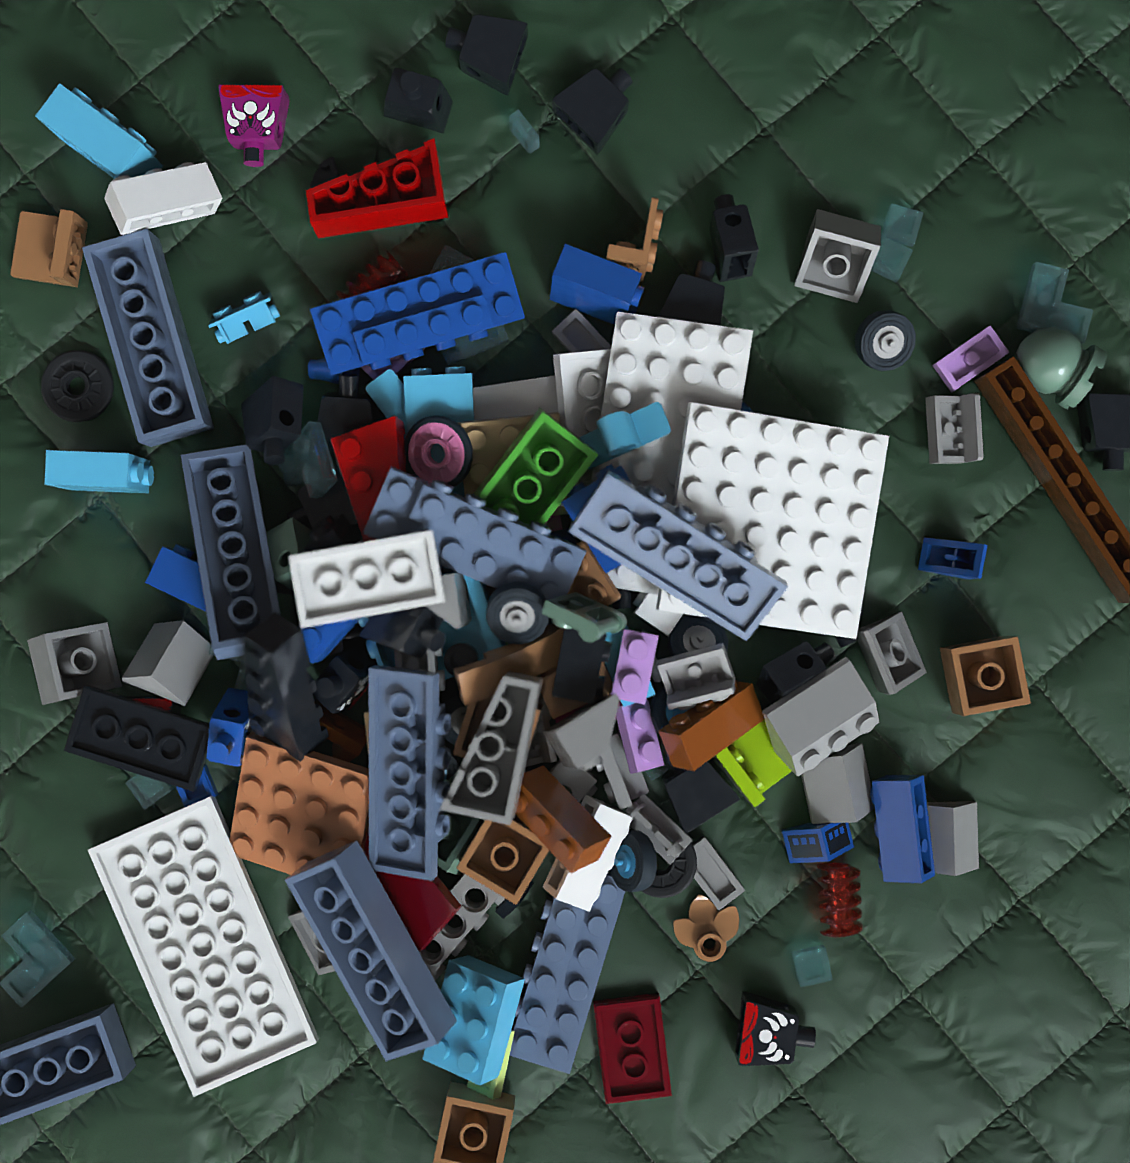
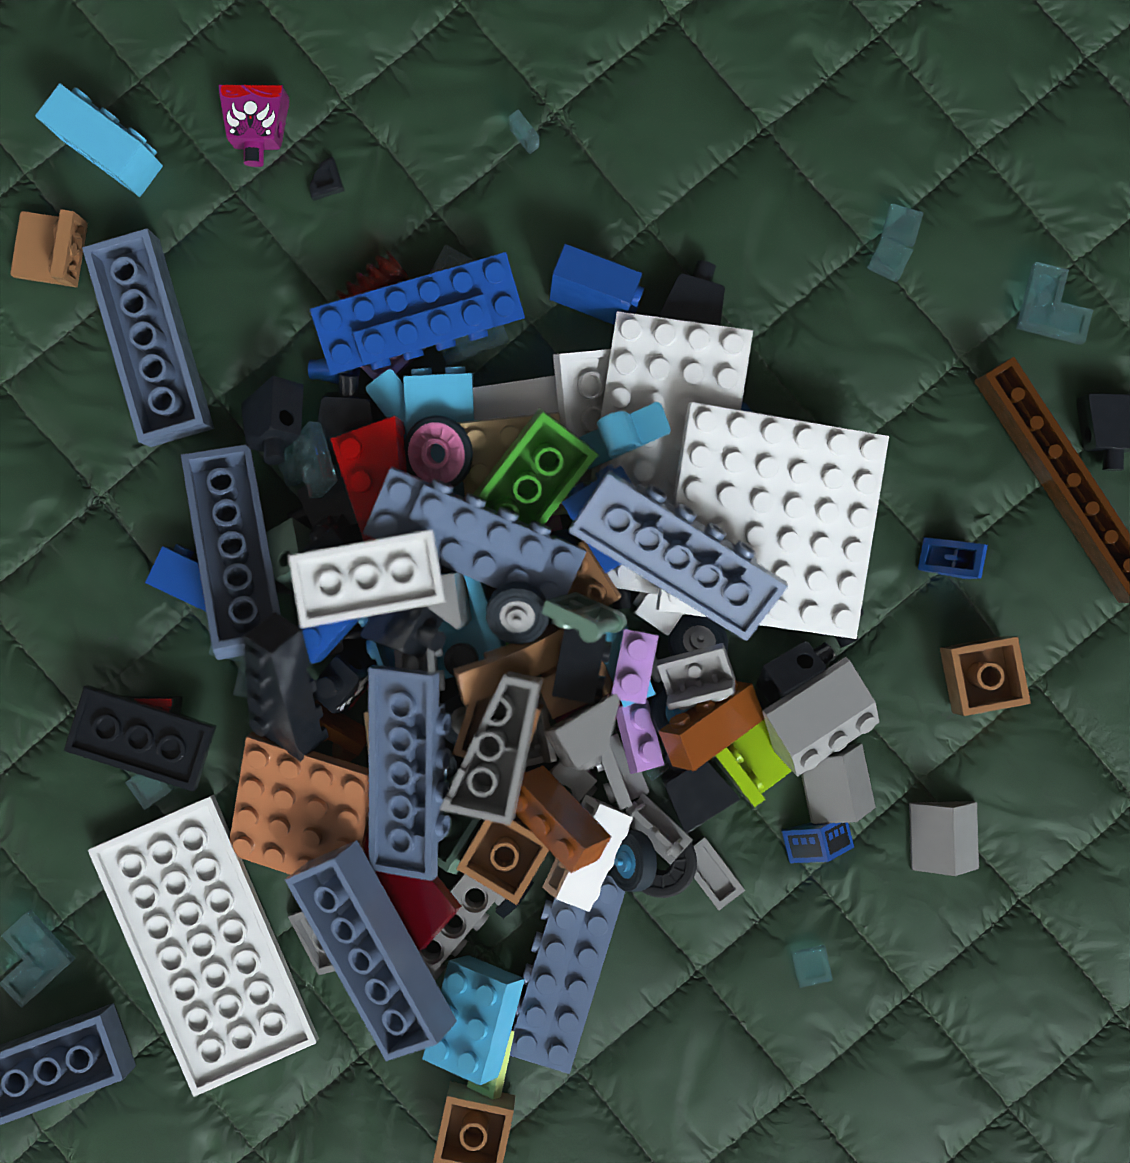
light grey slope [27,622,122,705] -> none
black wheel [41,350,114,422] -> none
medium azure brick [44,450,154,493] -> none
white brick [104,162,223,235] -> none
light grey slope [122,621,214,706] -> none
blue tile [176,764,219,807] -> none
blue torso [206,688,254,767] -> none
medium azure hinge [208,291,281,344] -> none
red wedge [306,138,448,238] -> none
black torso [384,68,453,134] -> none
black torso [445,15,528,95] -> none
black torso [552,68,633,155] -> none
light grey tile [552,309,612,353] -> none
dark red tile [593,993,672,1104] -> none
medium nougat bracket [606,197,664,282] -> none
medium nougat plate [673,894,739,962] -> none
black torso [710,194,759,282] -> none
torso [734,991,816,1066] -> none
light grey slope [794,209,881,303] -> none
clear red piece [817,862,863,937] -> none
black wheel [855,310,916,371] -> none
light grey slope [857,611,927,695] -> none
blue brick [870,775,935,883] -> none
light grey bracket [925,393,984,464] -> none
lavender plate [932,325,1009,392] -> none
sand green tile [1015,326,1107,410] -> none

